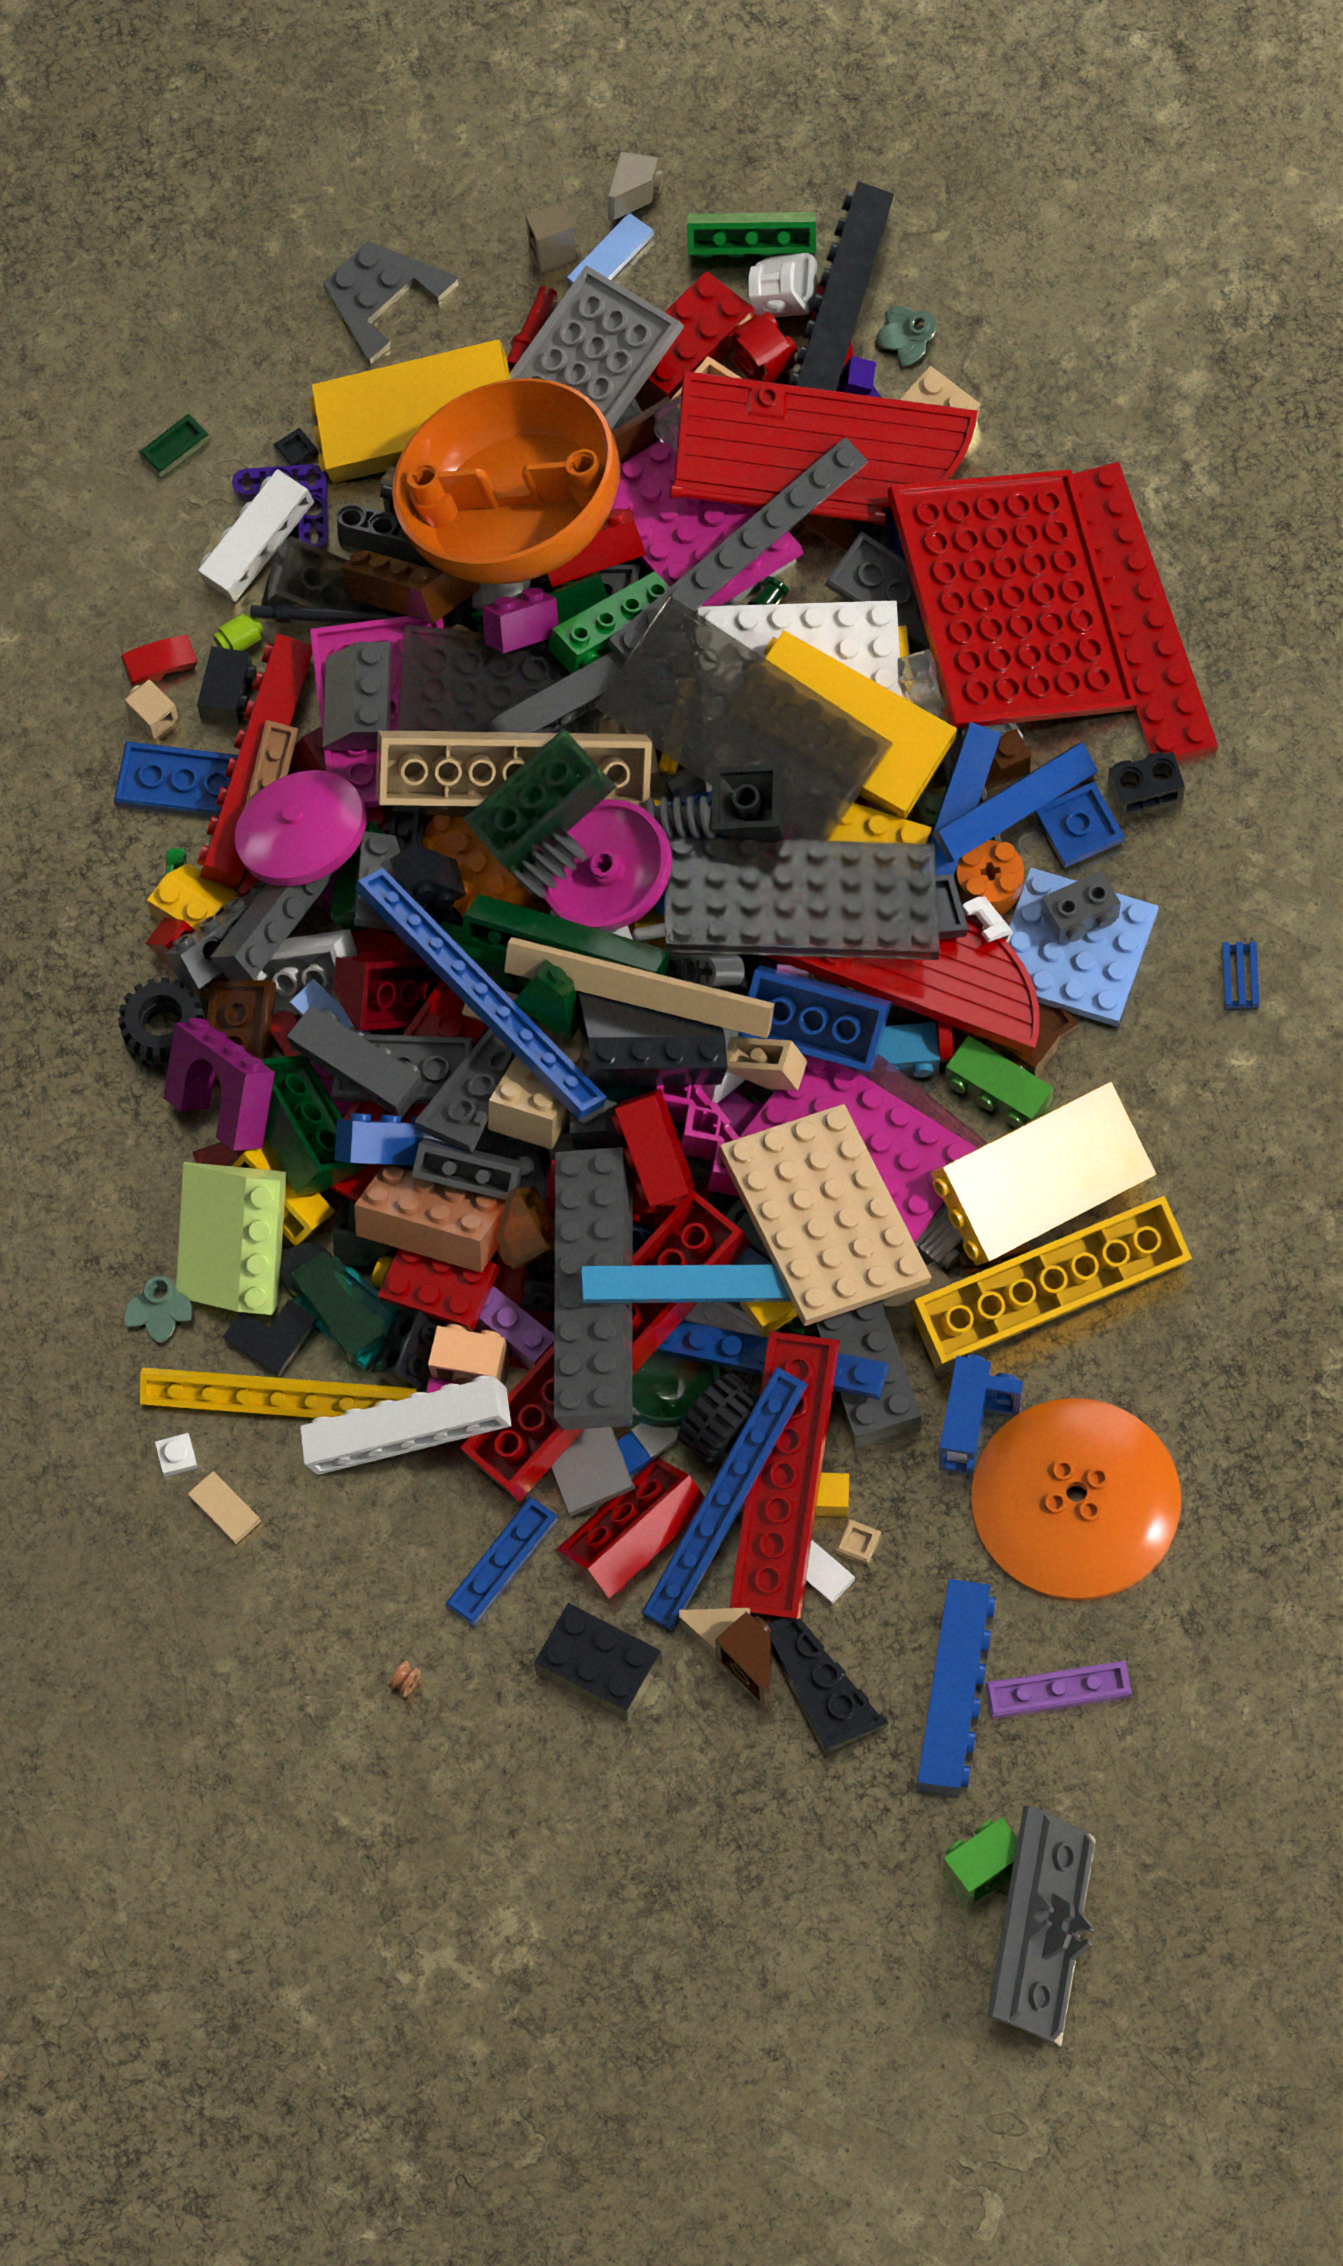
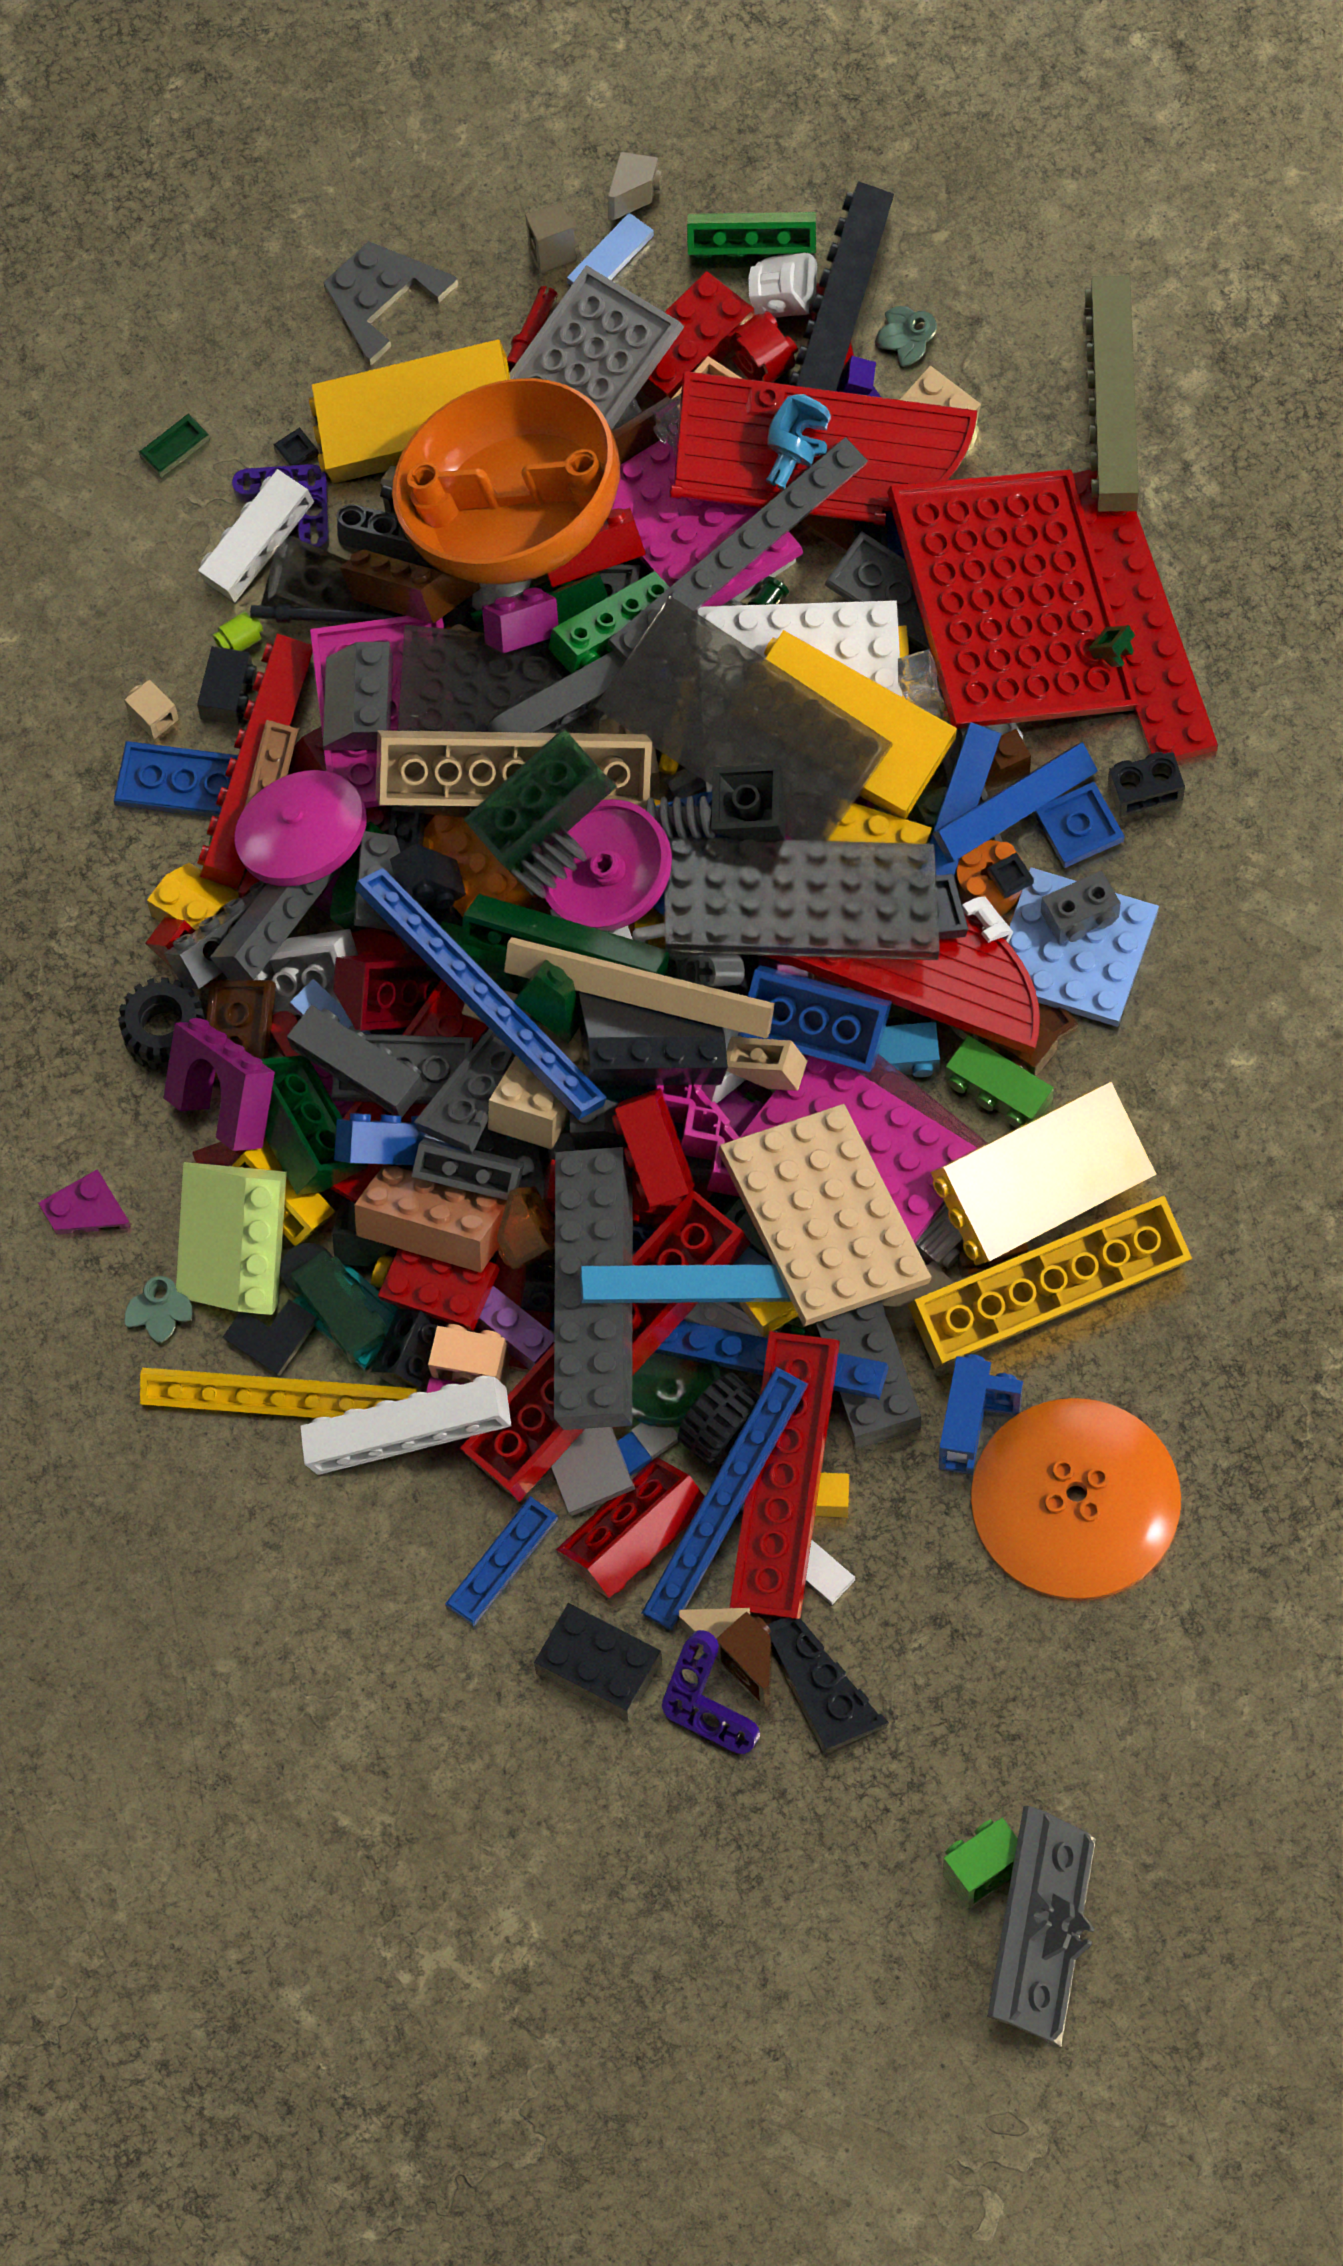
red slope [121,635,198,685] -> none
white plate [155,1433,198,1478] -> none
green hand [163,848,187,878] -> none
tan tile [188,1471,261,1545] -> none
nougat bush [389,1661,421,1697] -> none
tan tile [836,1519,881,1566] -> none
blue brick [917,1579,996,1798] -> none
red piece [936,1020,953,1063] -> none
medium lavender tile [986,1660,1132,1719] -> none
blue tile [1222,941,1259,1009] -> none
none -> magenta wing [38,1169,131,1235]
none -> dark purple beam [662,1630,760,1754]
none -> dark azure piece [766,394,831,490]
none -> black tile [987,852,1034,899]
none -> olive brick [1085,275,1139,512]
none -> dark green tile [1089,625,1135,667]

